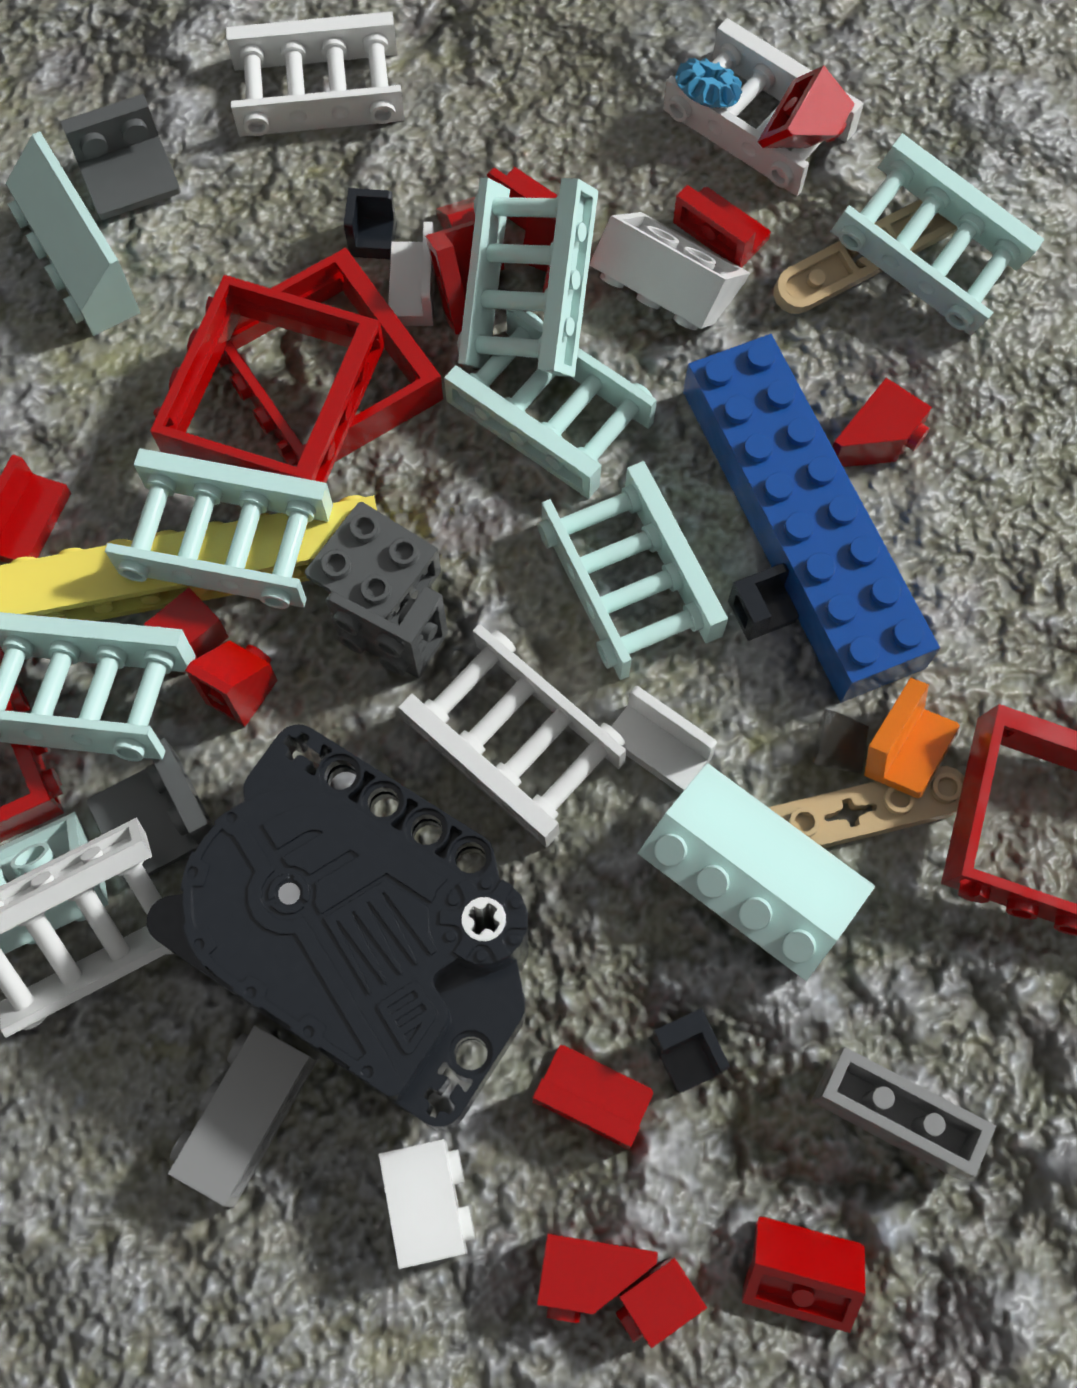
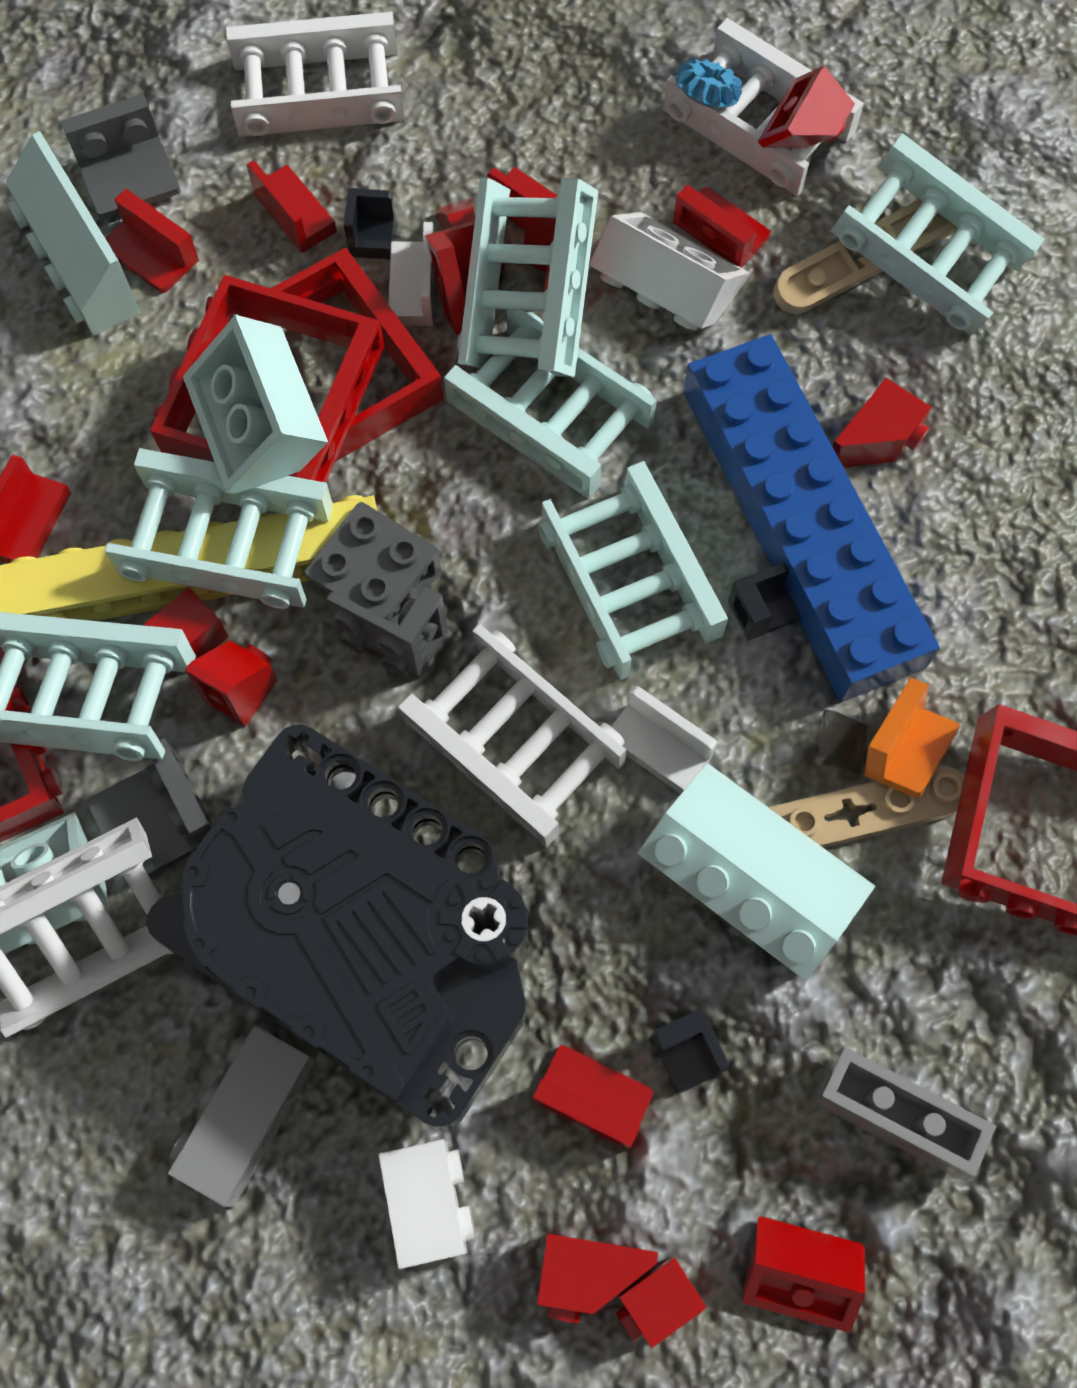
none -> red panel [105,188,199,294]
none -> light aqua slope [183,315,328,494]
none -> red panel [246,160,337,253]

